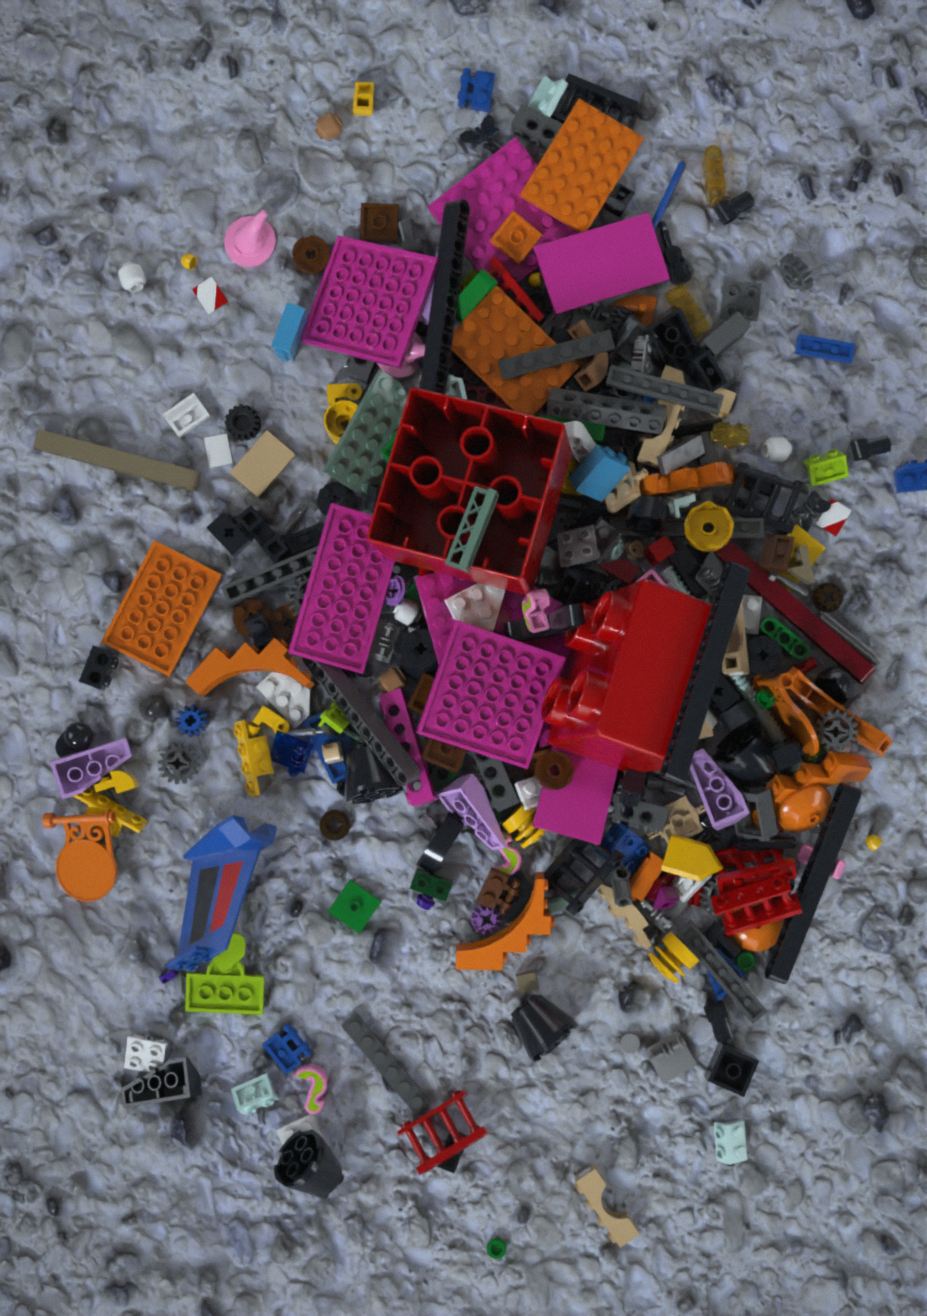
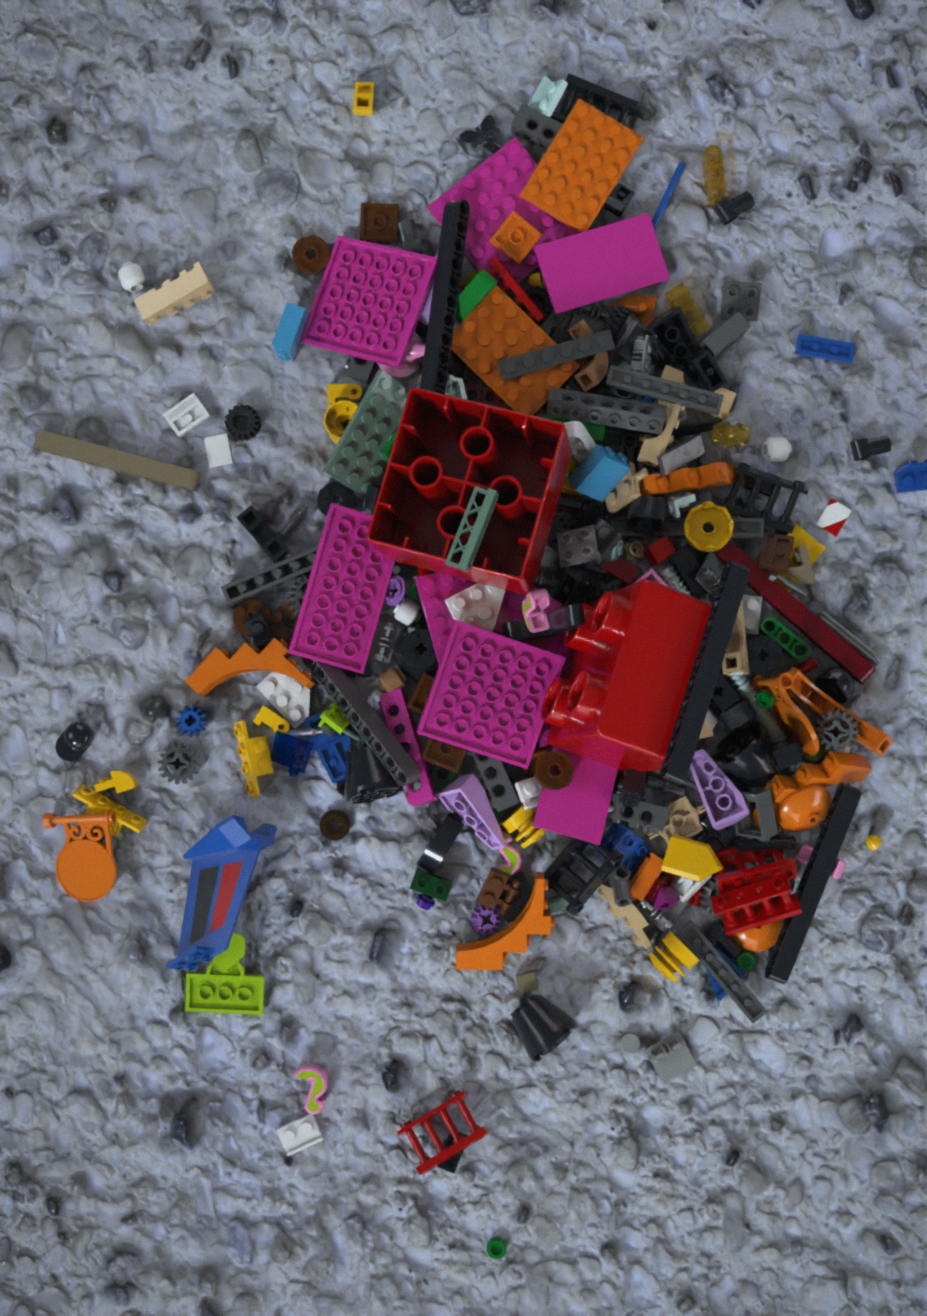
lavender wedge [49,738,132,799] -> none
black brick [79,646,119,690] -> none
orange plate [101,540,223,677] -> none
black wedge [121,1057,202,1108] -> none
white hinge [124,1034,168,1073] -> none
dark purple tile [159,969,179,984] -> none
yellow hinge [181,253,197,270] -> none
white sticker [192,277,228,315] -> none
black brick [206,512,251,557] -> none
bright pink piece [224,209,276,267] -> none
tan tile [229,430,296,498] -> none
light aqua bracket [231,1073,278,1115] -> none
yellow hinge [246,722,260,737] -> none
blue plate [262,1023,313,1075] -> none
black cone [274,1129,344,1199] -> none
black hinge [284,522,325,556] -> none
medium nougat head [315,112,344,141] -> none
tan leg [322,742,344,764] -> none
green plate [328,879,382,933] -> none
dark grey plate [341,1012,431,1115] -> none
blue plate [457,68,495,113] -> none
tan arch [574,1163,639,1248] -> none
black piece [658,221,691,286] -> none
black piece [703,1000,733,1043] -> none
black brick [704,1042,759,1097] -> none
light aqua bracket [714,1119,747,1165] -> none
dark grey gear [779,253,814,292] -> none
black piece [792,491,831,532] -> none
lime bracket [803,449,849,487] -> none
dark brown gear [812,582,843,613] -> none
none -> tan wedge [134,261,215,325]

